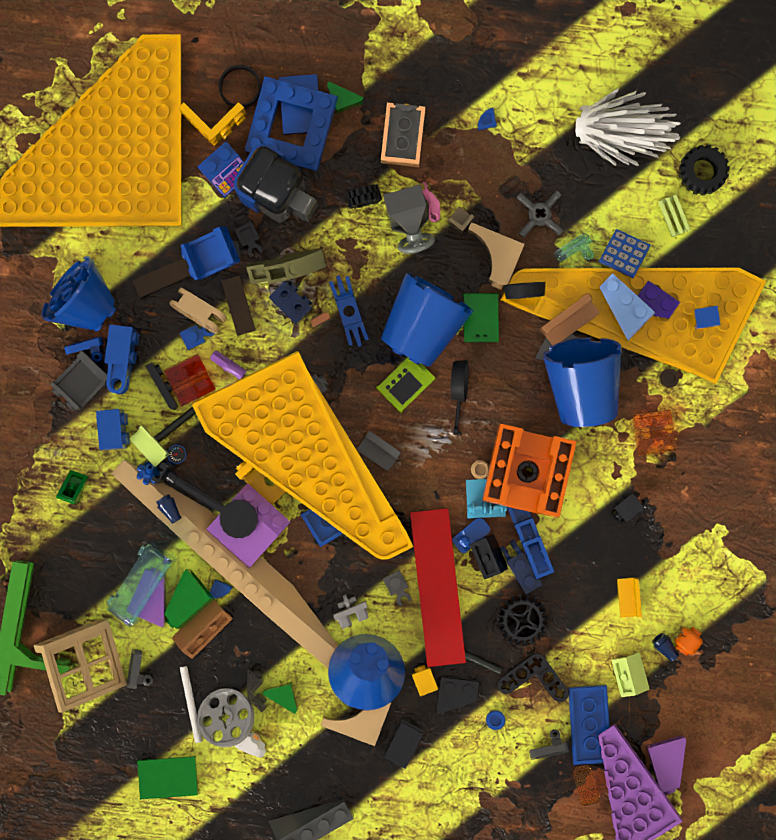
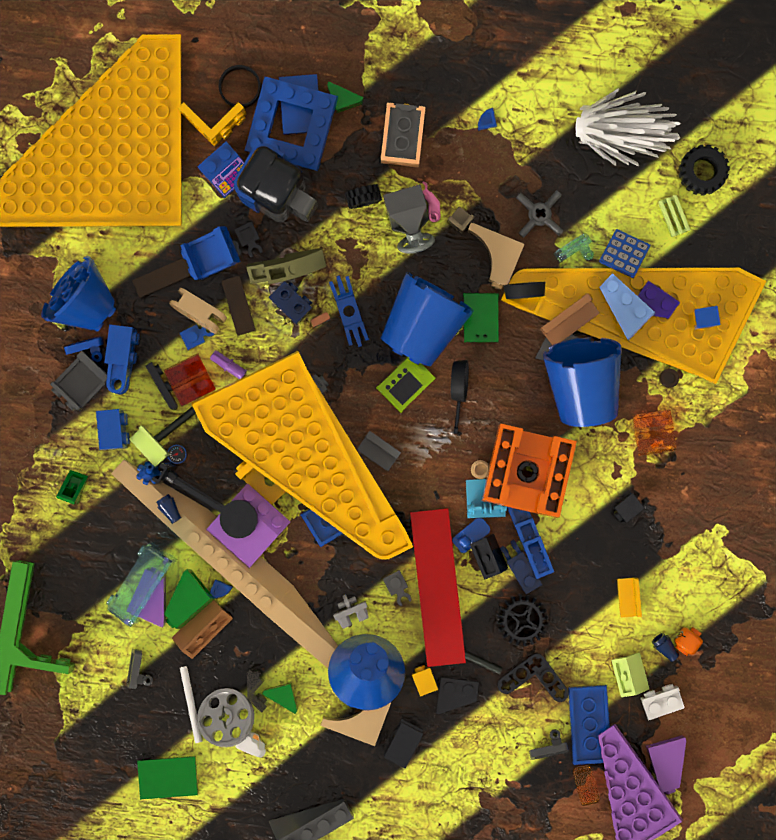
tan window [34,619,127,713] -> none
blue tile [486,710,505,730] -> none
none -> white bracket [640,684,685,720]

